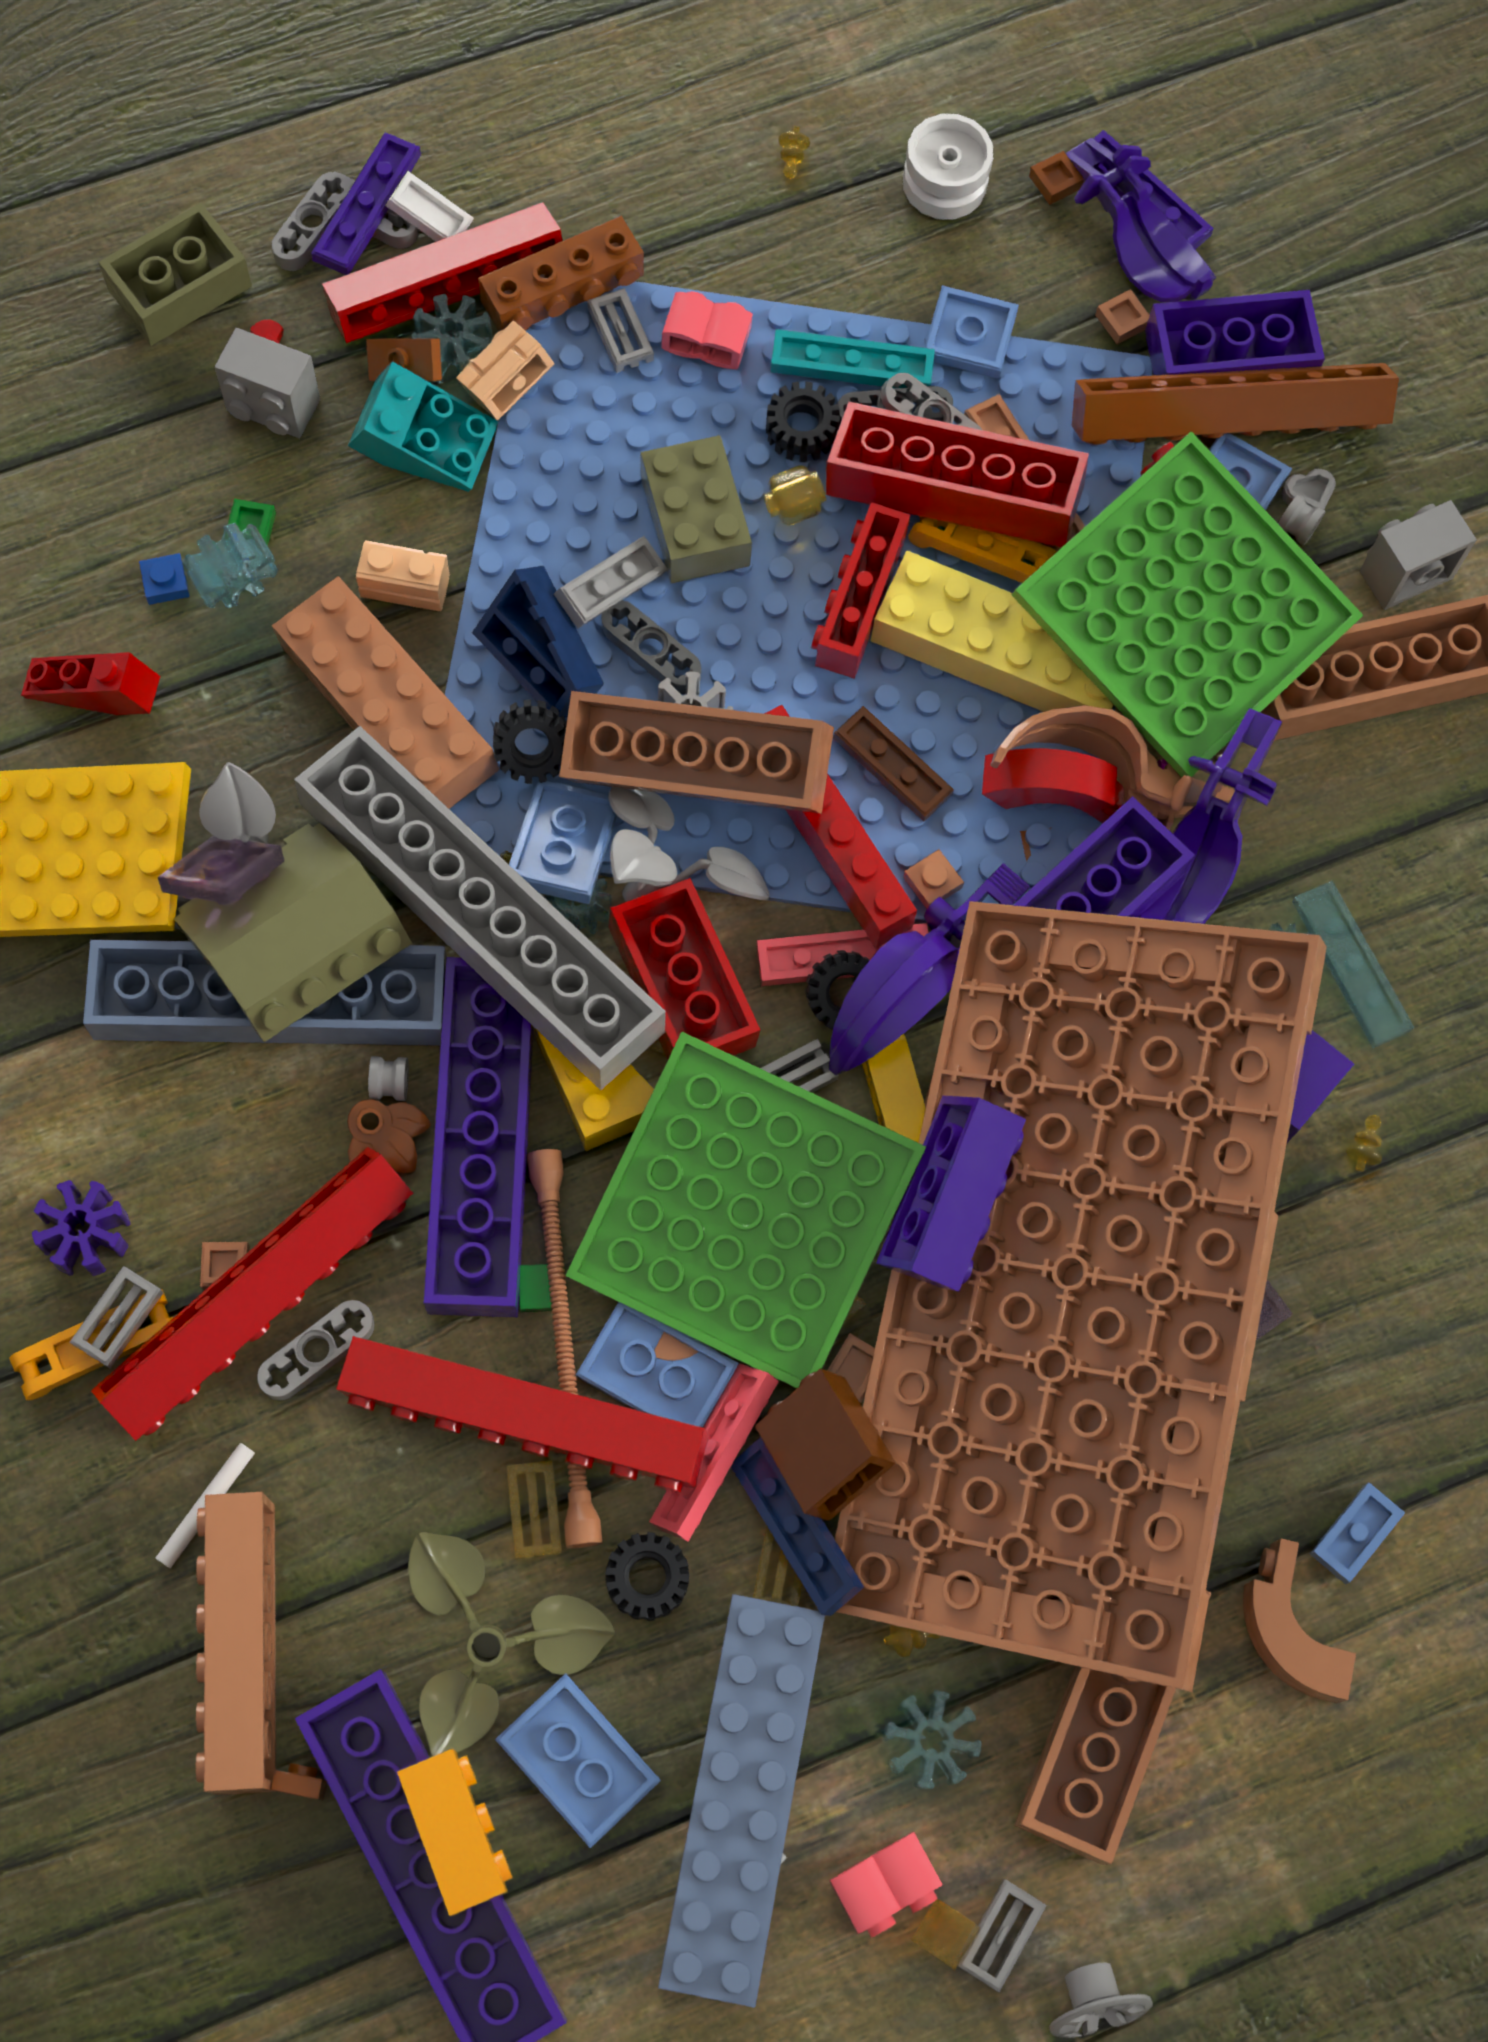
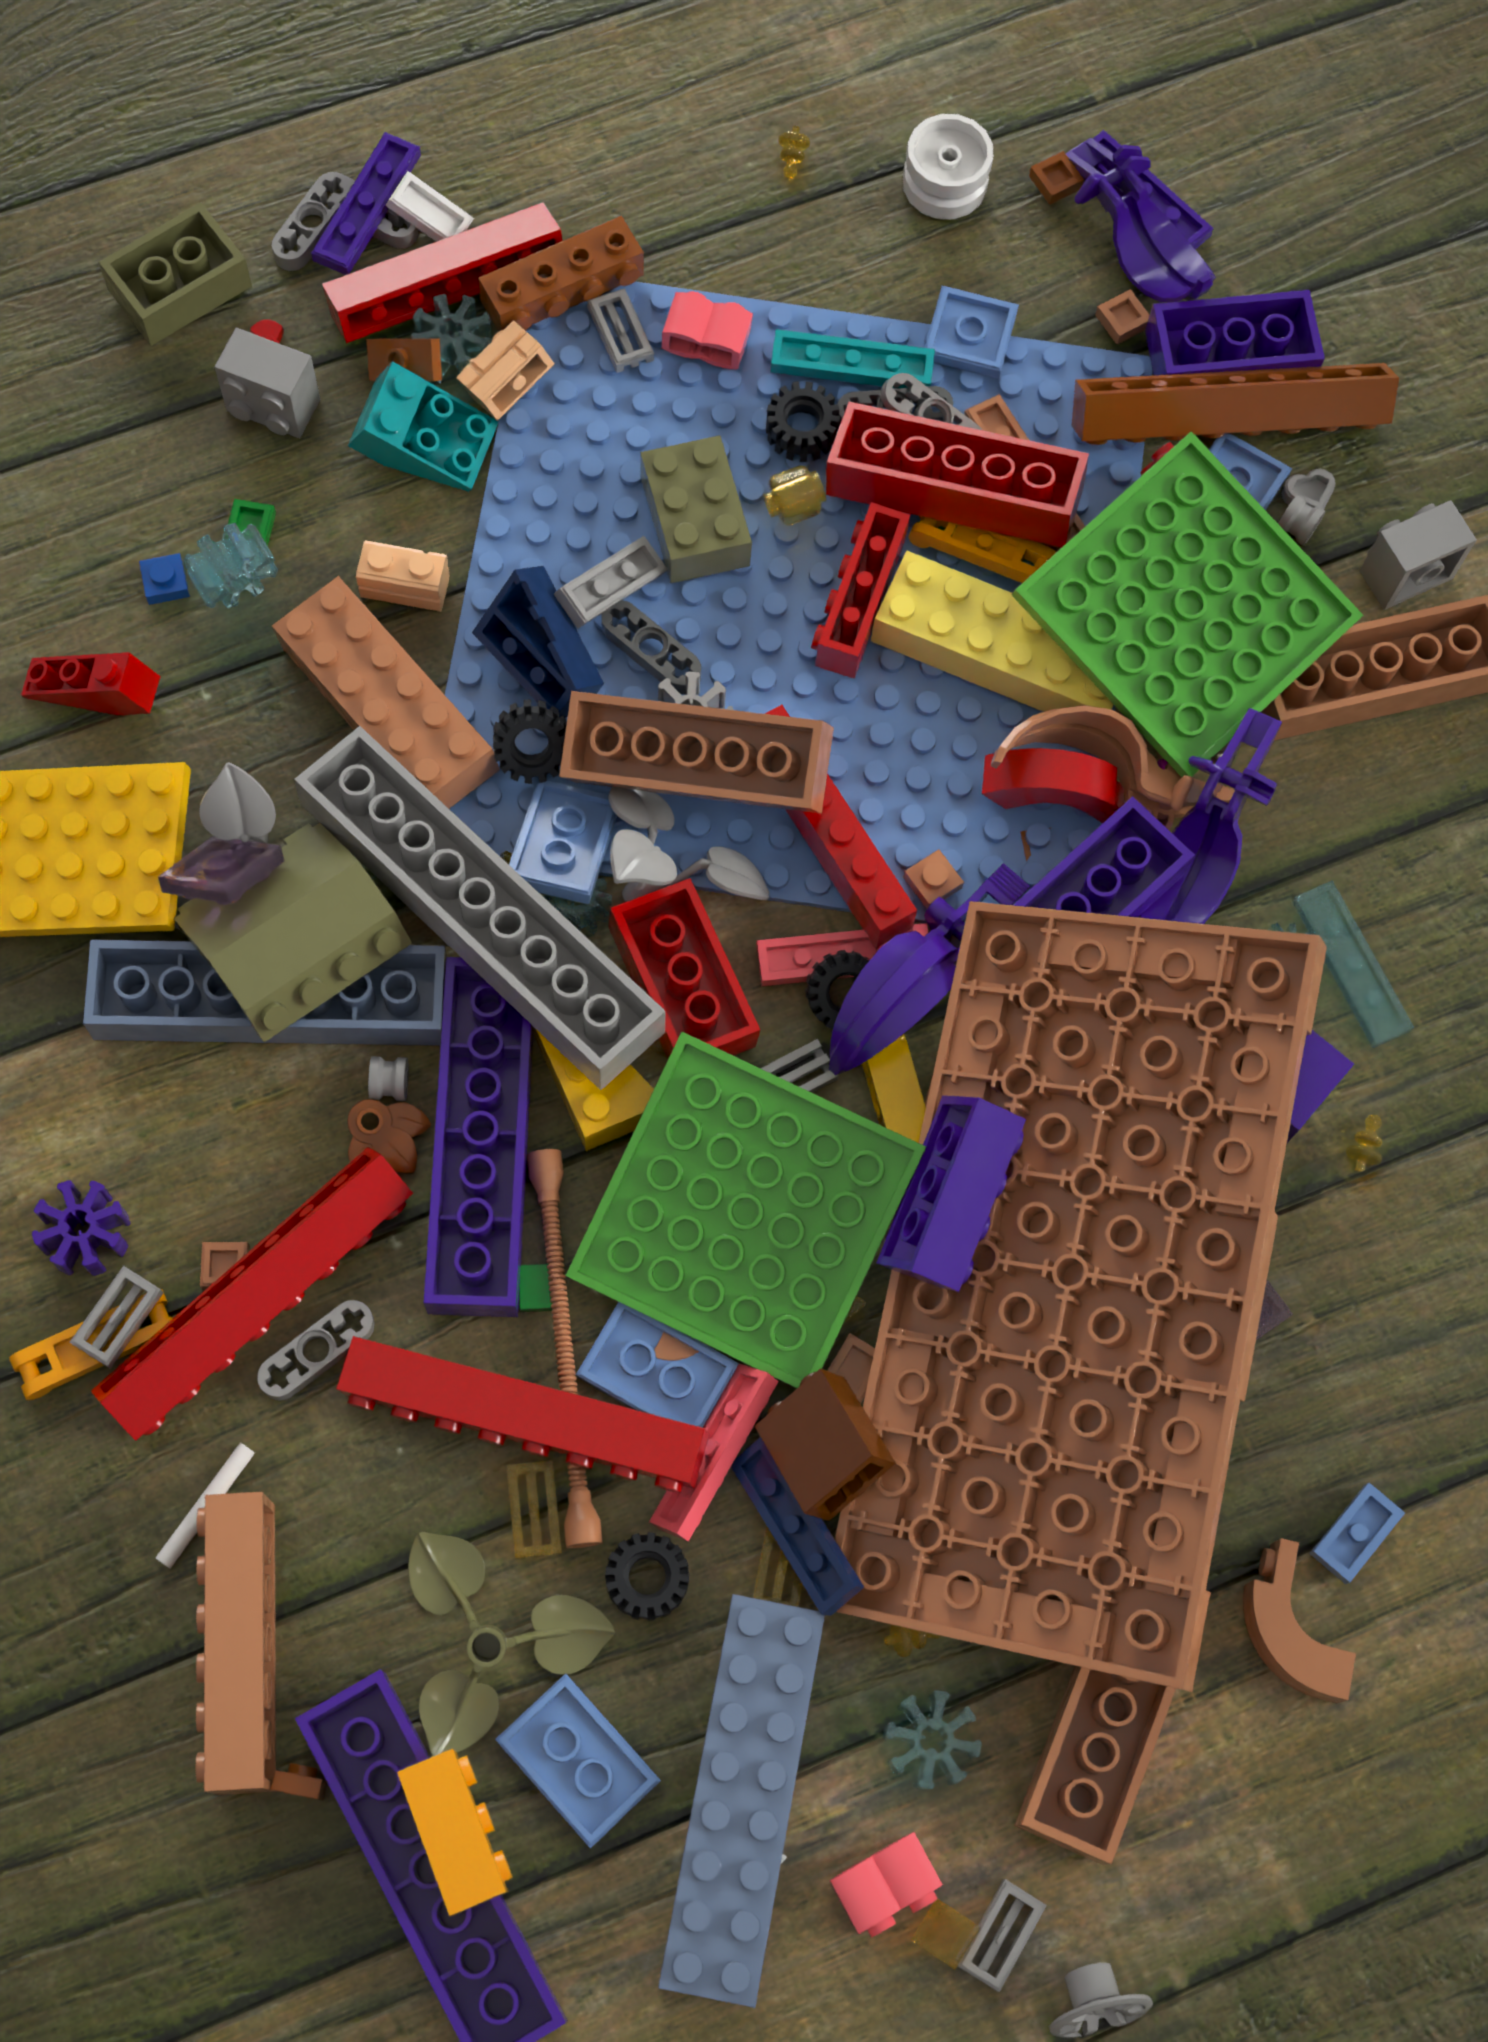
reddish brown tile [833,706,954,821] -> none

